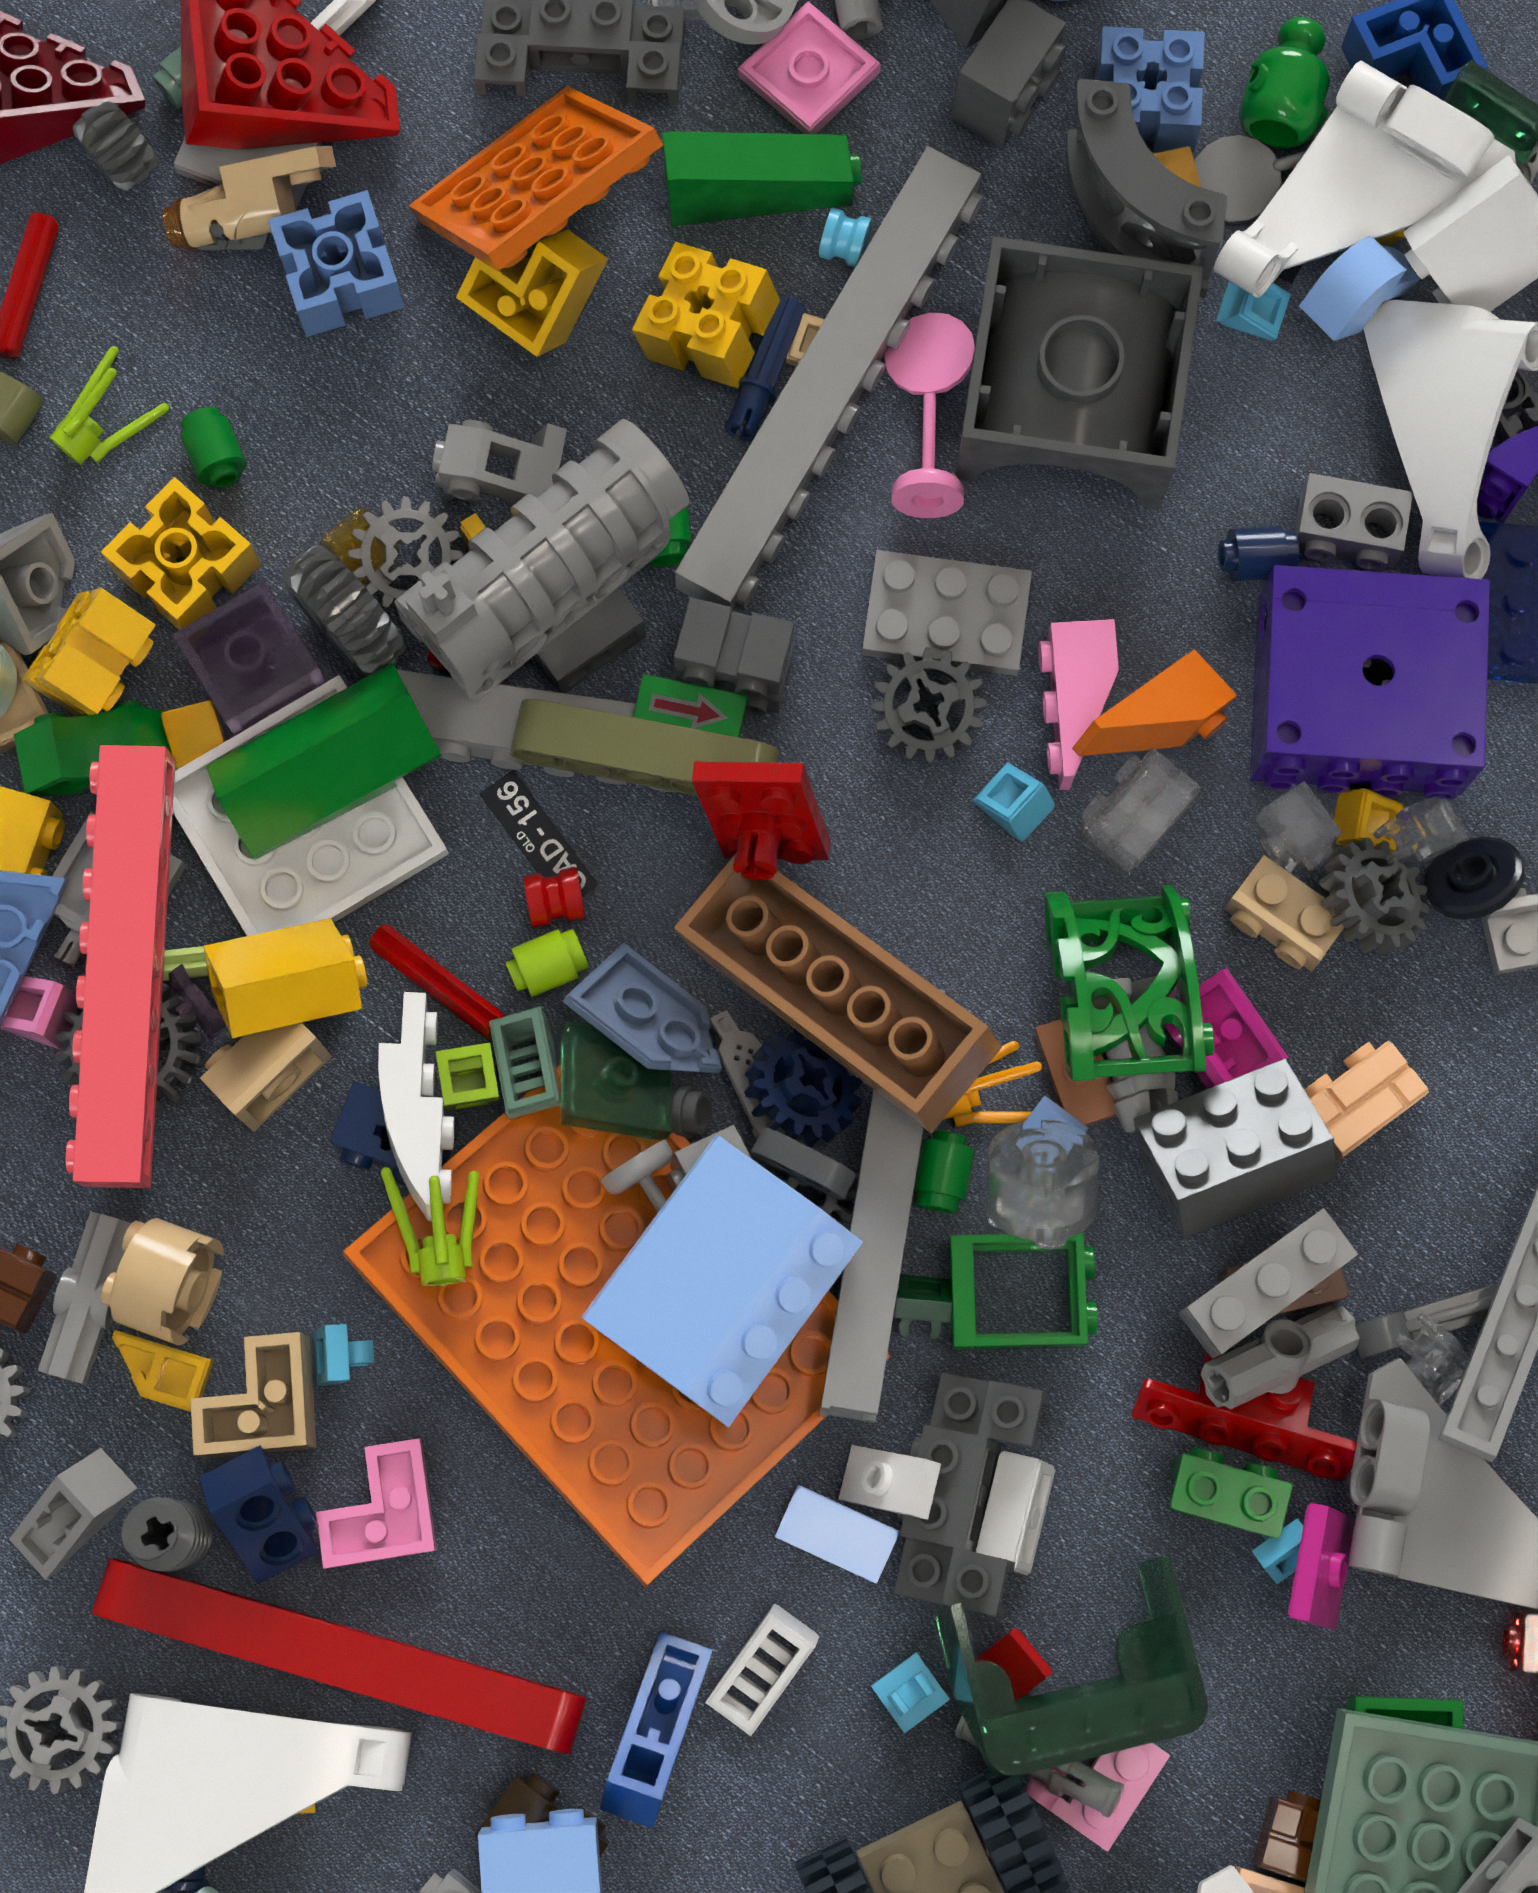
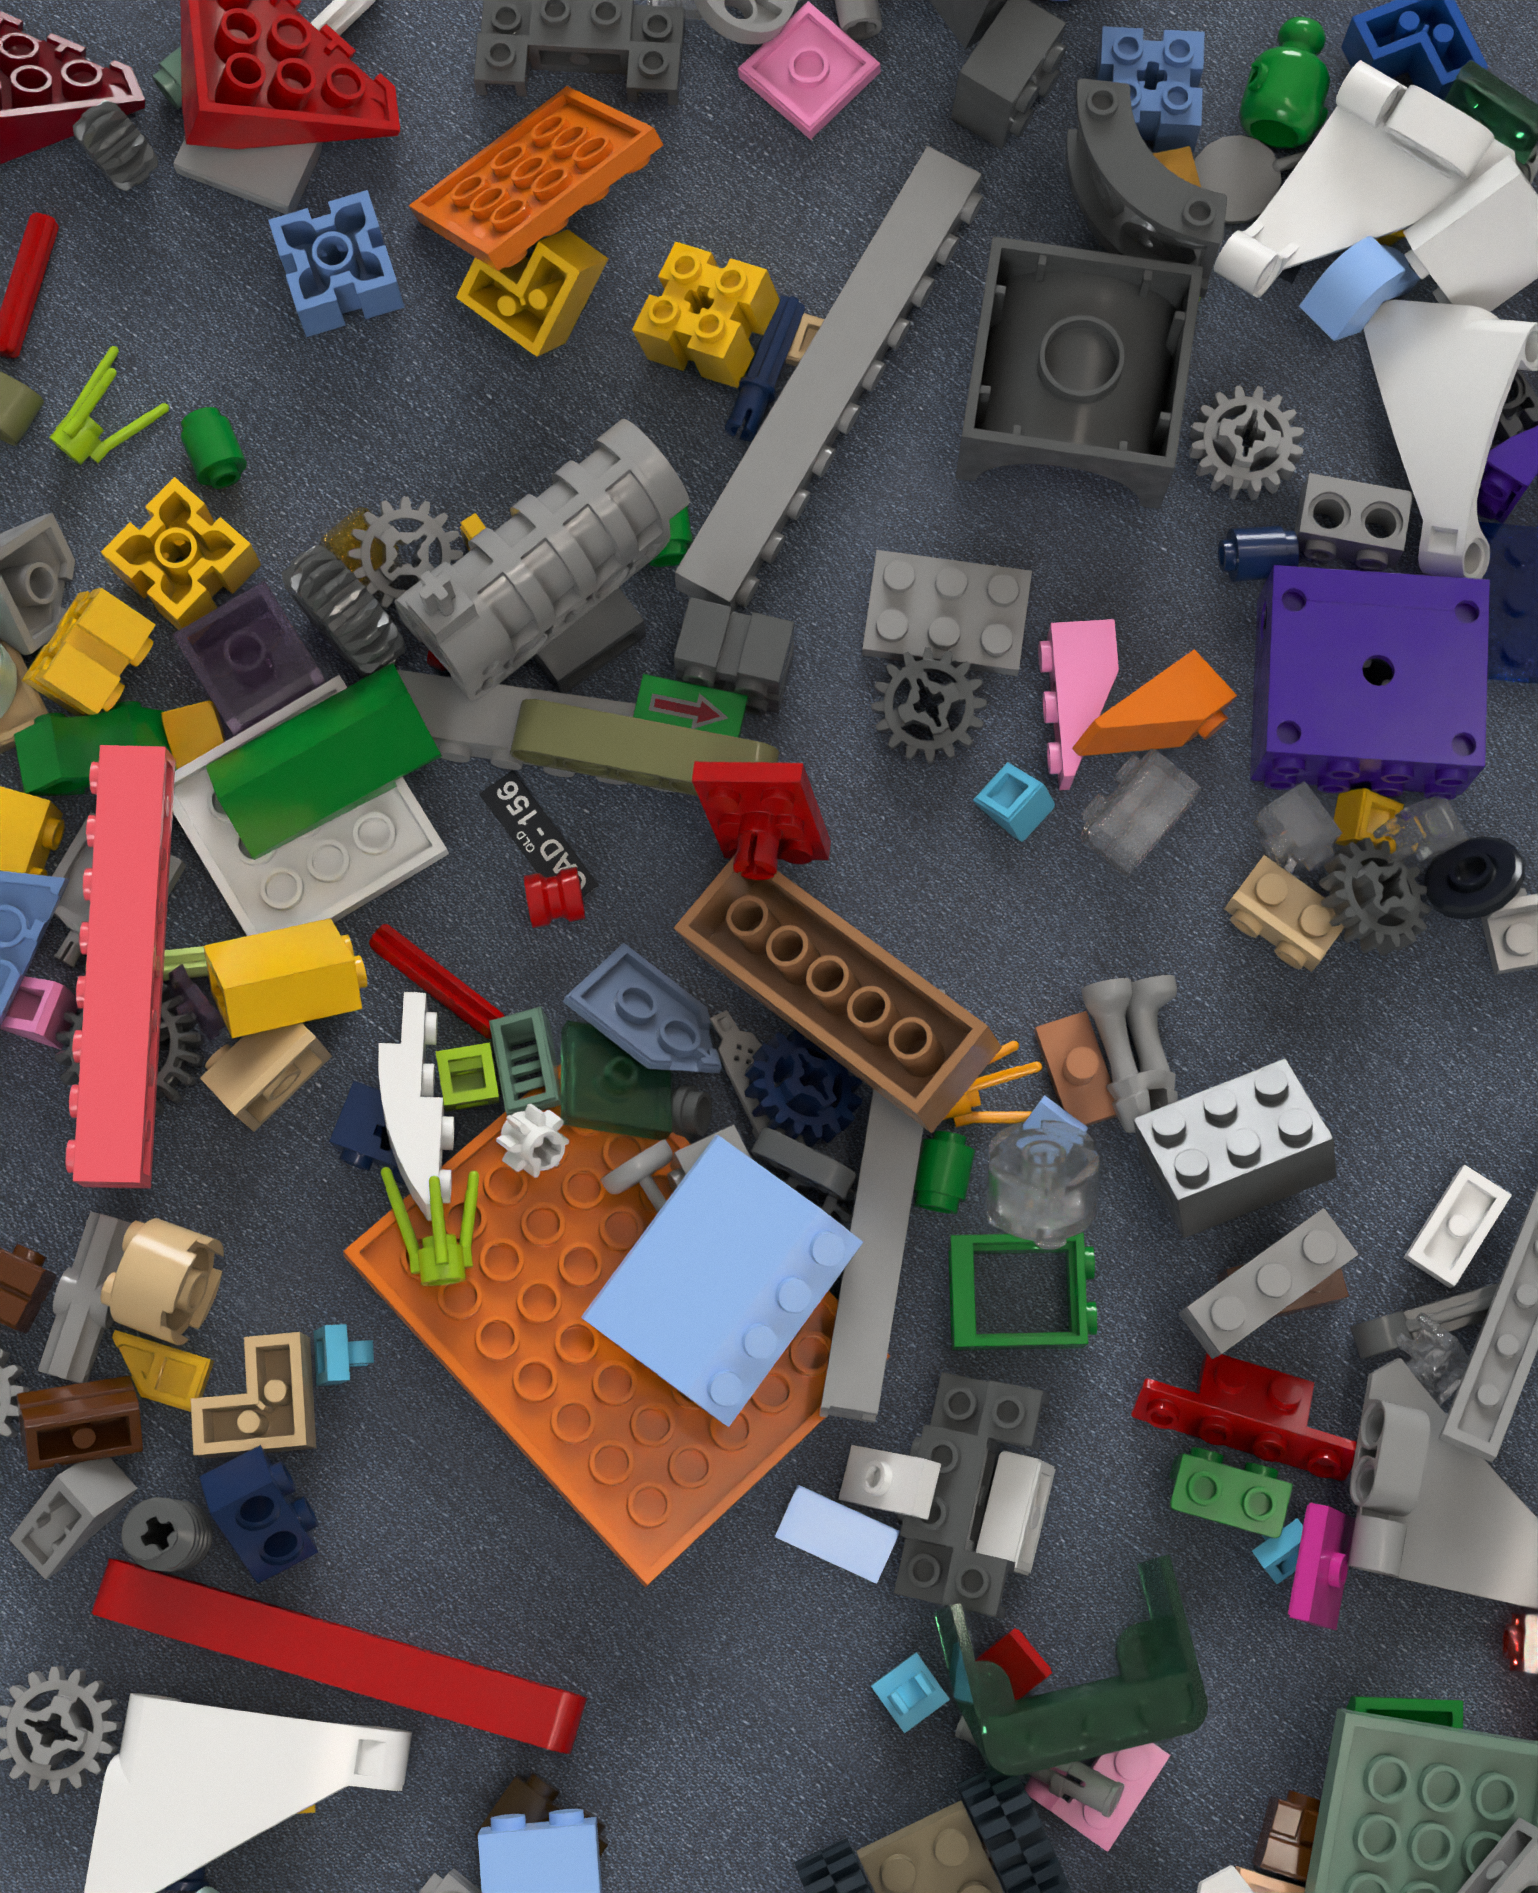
tan plate [163,146,336,250] -> none
bright pink plate [316,1438,437,1569] -> none
light grey tile [432,420,567,505] -> none
lime brick [505,928,589,998] -> none
blue slope [599,1631,713,1828] -> none
green slope [662,131,862,227] -> none
white slope [705,1604,819,1736] -> none
medium azure wheel [819,207,873,267] -> none
bright pink piece [884,312,975,518] -> none
dark green tile [895,1274,952,1339] -> none
green fence [1044,885,1214,1081] -> none
dark pink bracket [1166,968,1289,1089] -> none
light grey piece [1201,1305,1360,1410] -> none
medium azure slope [1217,281,1291,341] -> none
light nougat brick [1304,1041,1429,1162] -> none
none -> reddish brown brick [17,1375,143,1471]
none -> white gear [496,1104,569,1178]
none -> light grey gear [1189,385,1304,500]
none -> white plate [1403,1165,1512,1288]

